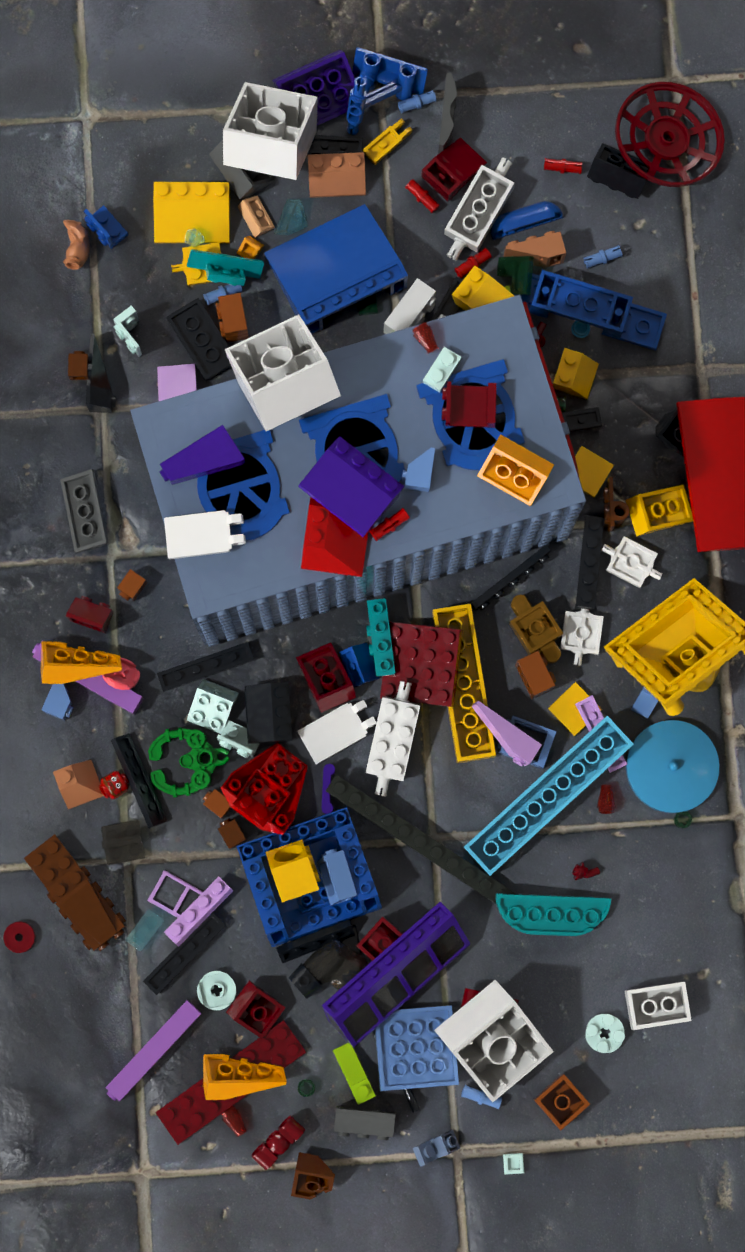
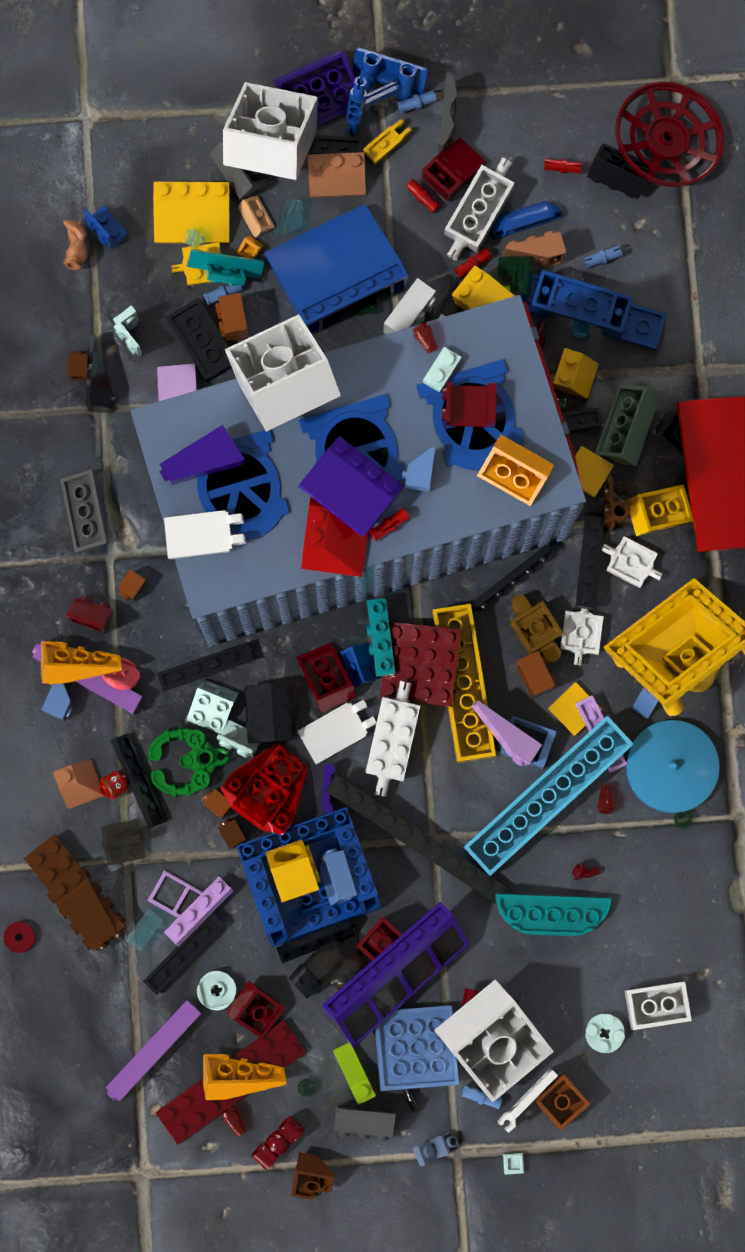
none -> white tile [497,1068,558,1133]
none -> sand green slope [595,385,661,466]

